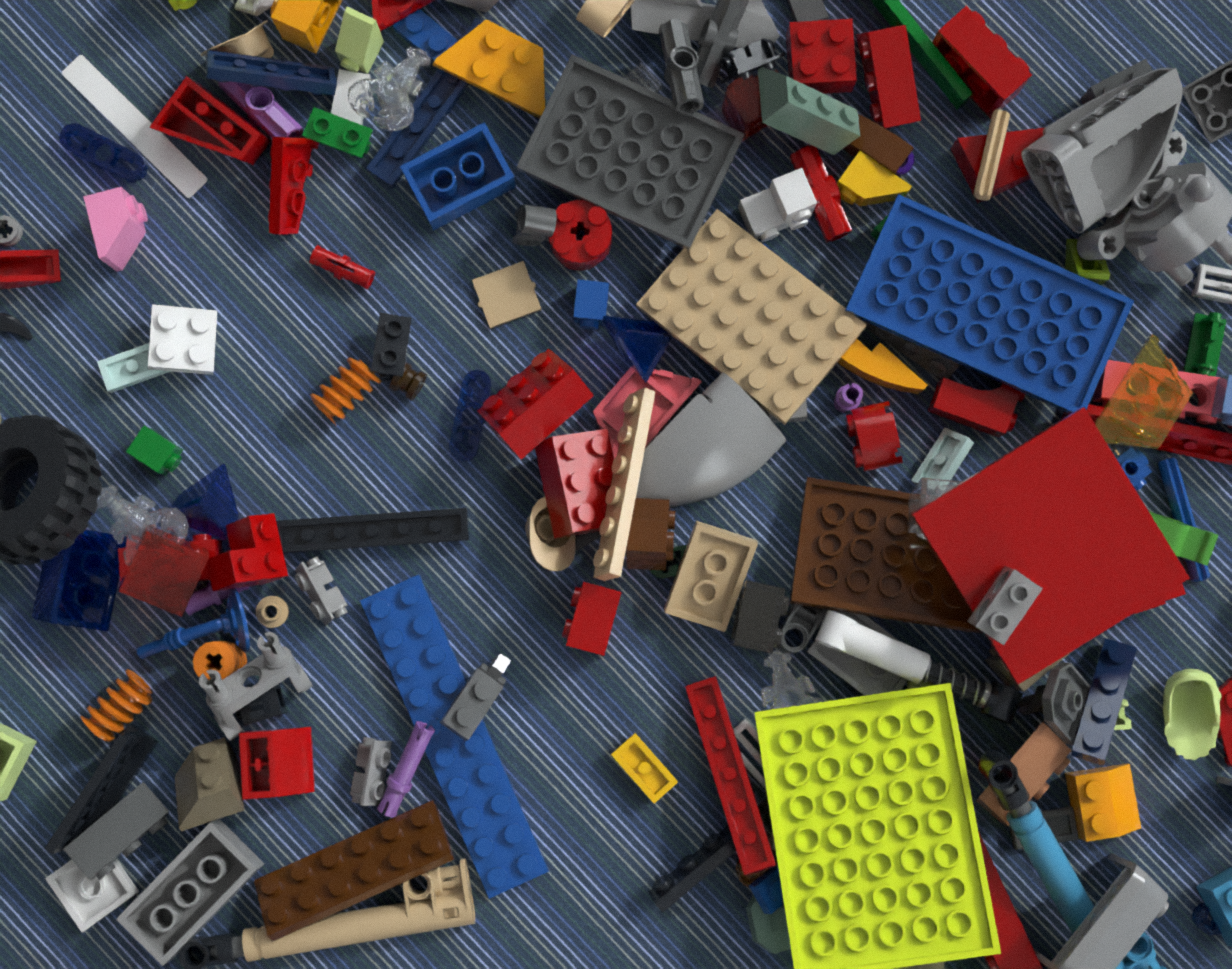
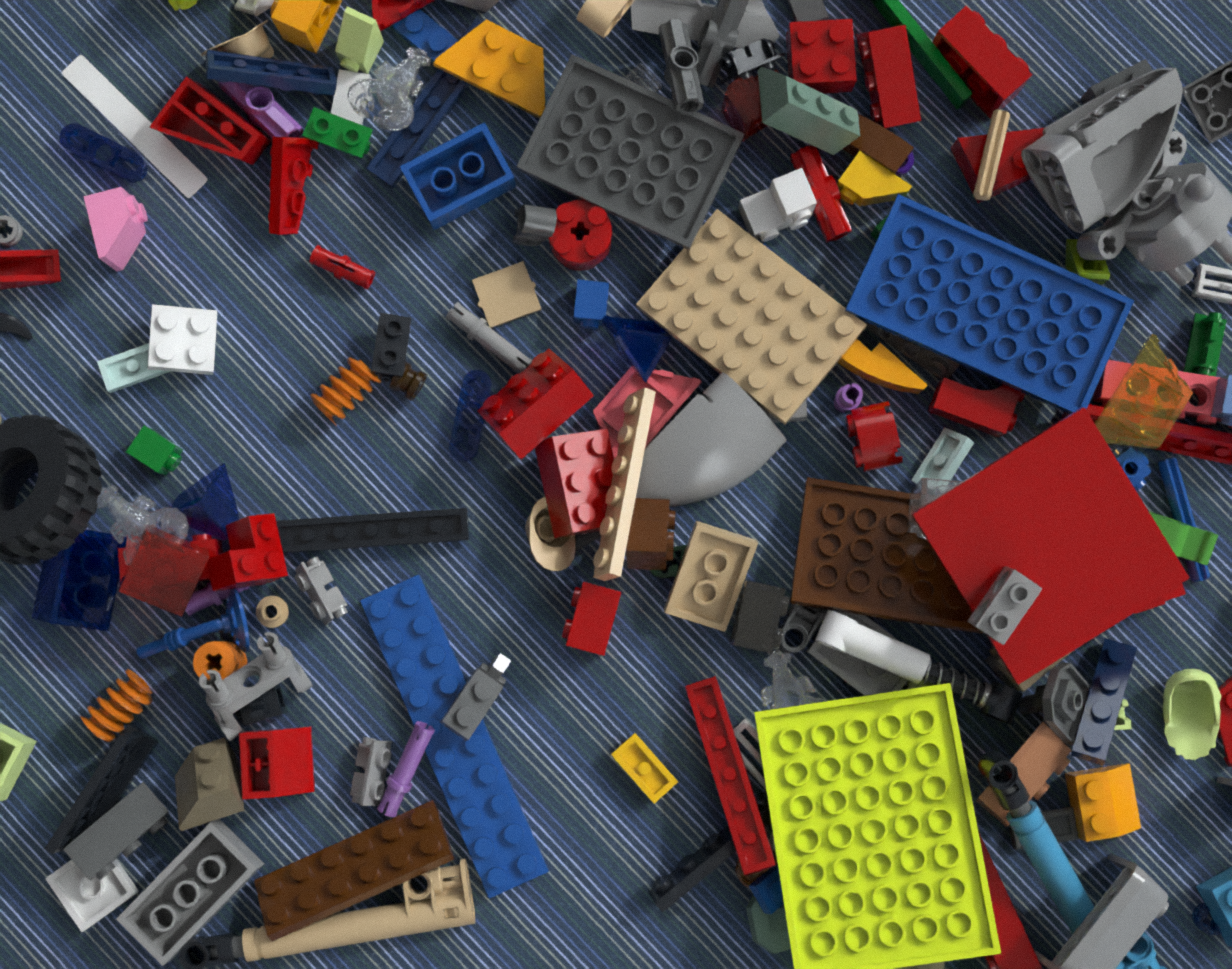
none -> light grey pin [446,302,532,374]

